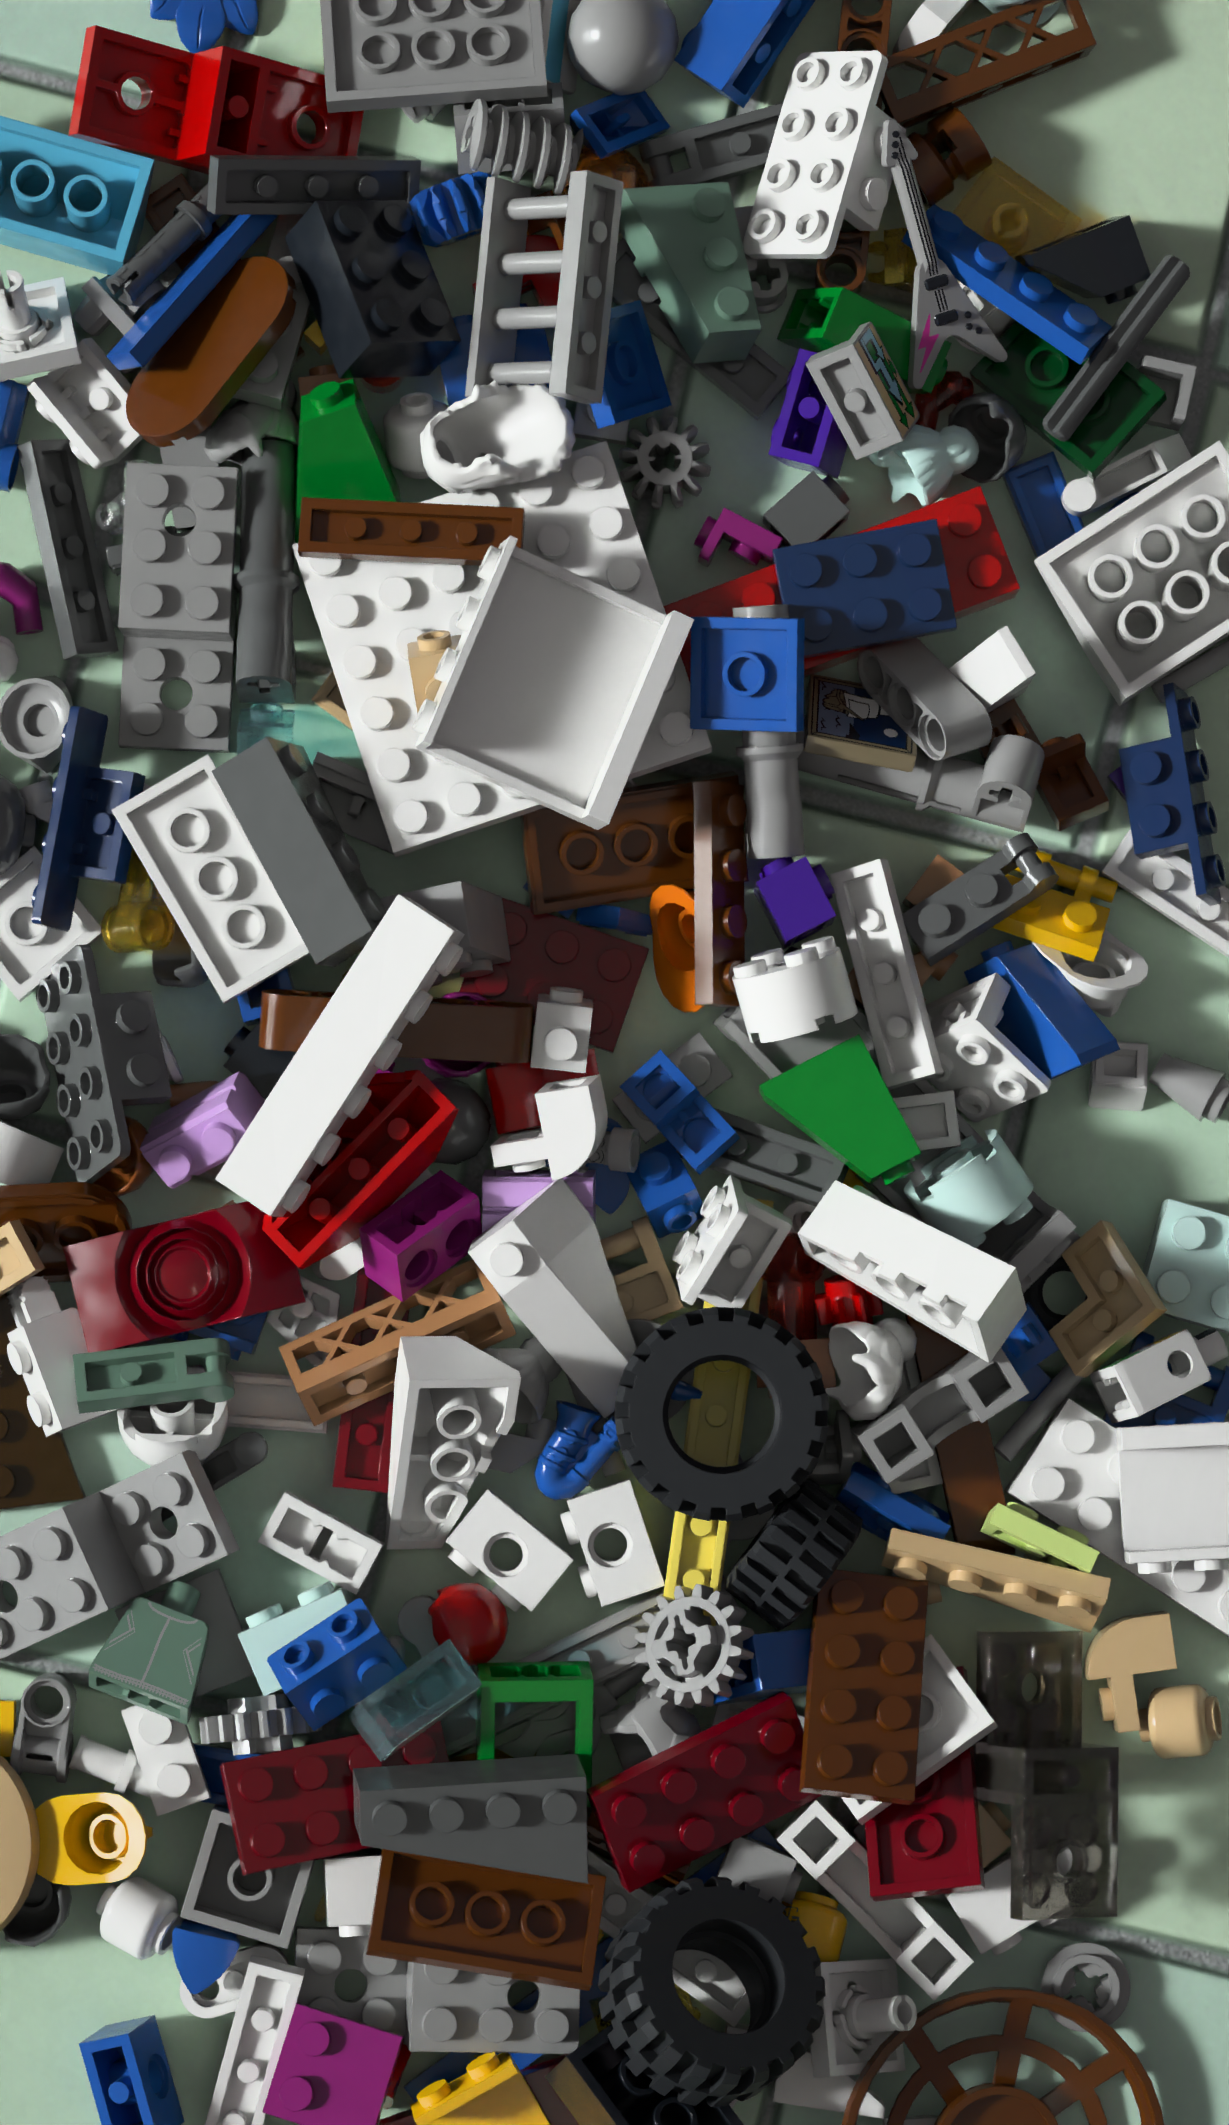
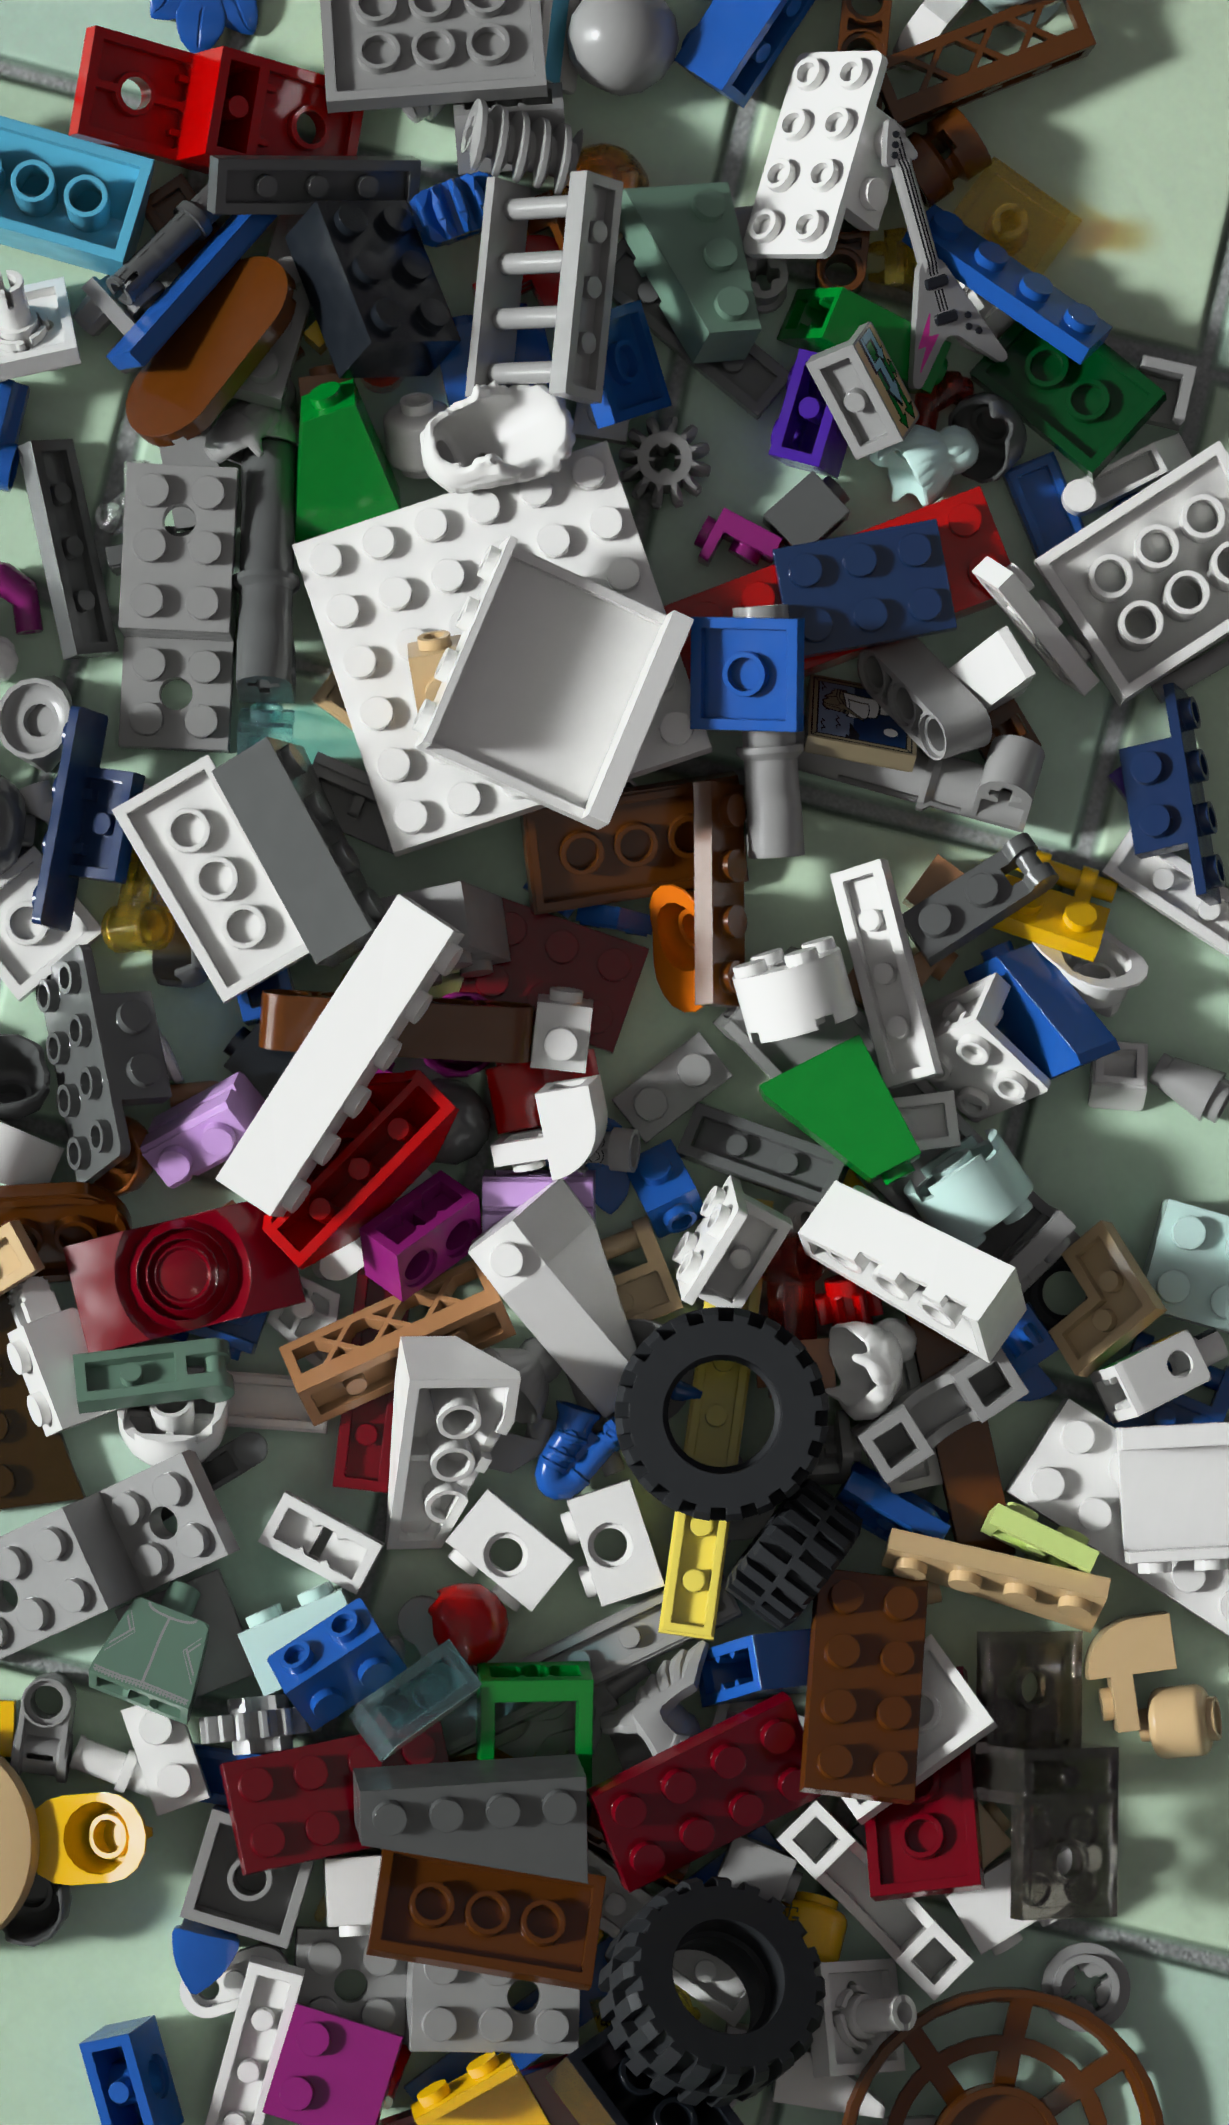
white bracket [27,337,143,469] -> none
white head [96,1876,183,1960] -> none
reddish brown plate [298,497,525,566] -> none
blue slope [570,91,670,160] -> none
blue slope [619,1049,740,1175] -> none
light grey gear [635,1584,754,1708] -> none
dark grey plate [638,103,783,187] -> none
dark purple brick [753,856,837,950] -> none
light grey bar [994,1363,1084,1462] -> none
black slope [1015,215,1151,304] -> none
reddish brown bracket [1036,733,1109,831] -> none
dark grey axle [1042,255,1190,442] -> none
none -> white plate [972,556,1100,696]

